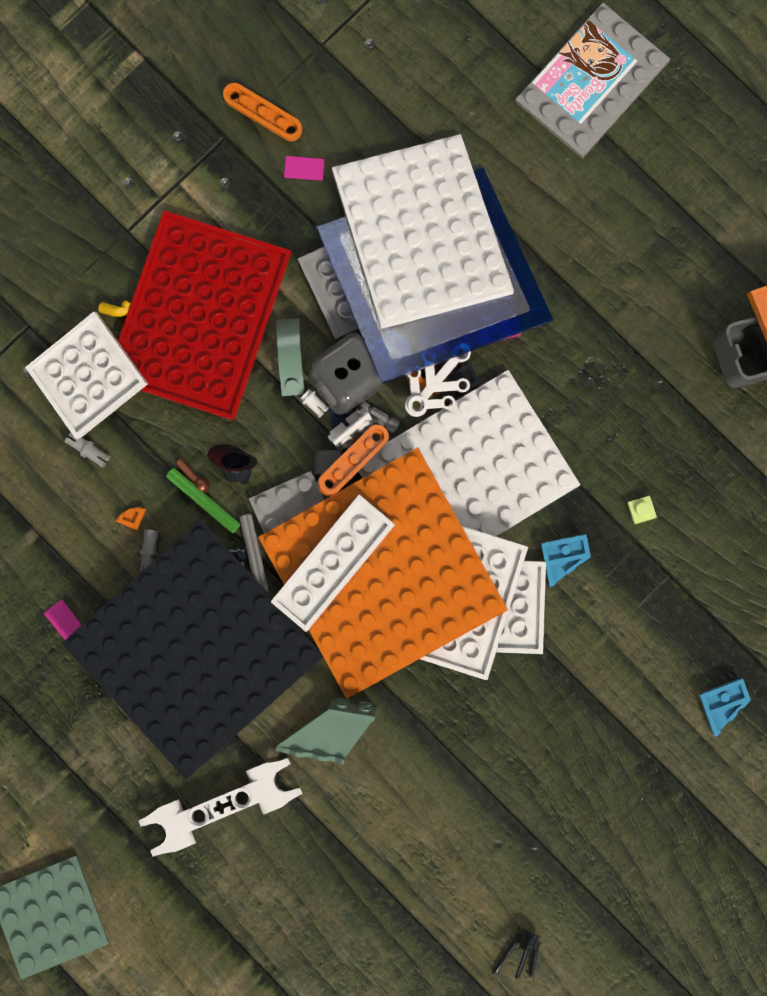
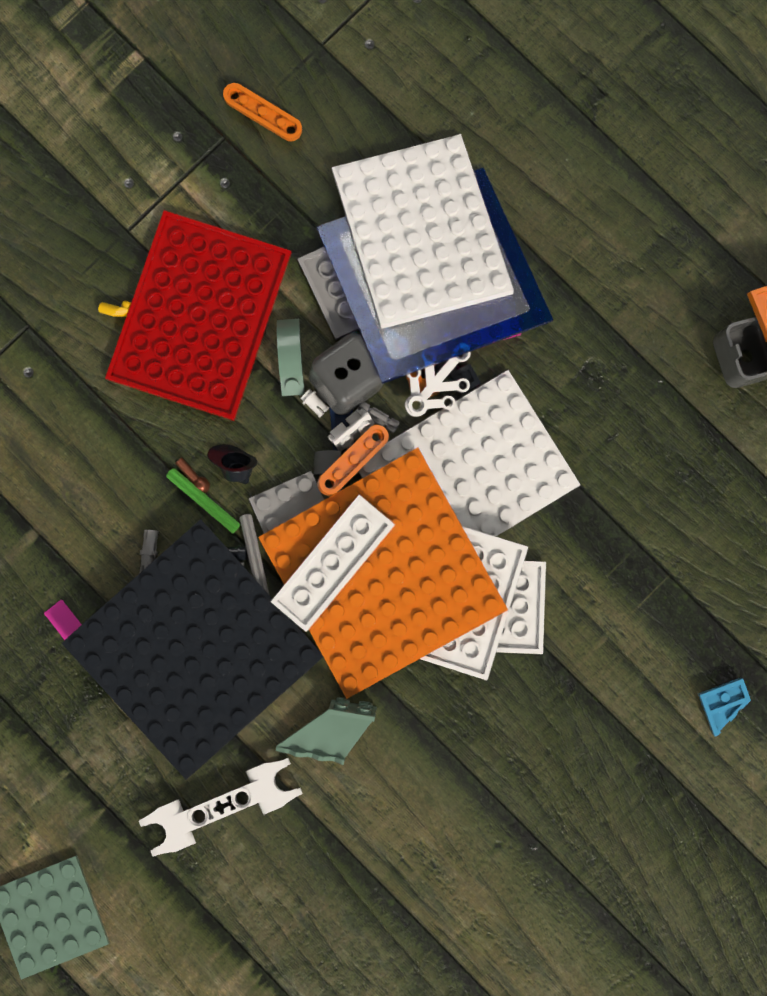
white plate [25,312,148,439] -> none
light grey pin [65,432,110,468] -> none
orange tile [116,507,146,531] -> none
dark pink sticker [284,156,325,181] -> none
black plant [492,929,541,979] -> none
plate [515,3,670,159] -> none
dark azure wing [541,534,591,587] -> none
yellowish green plate [627,496,657,525] -> none

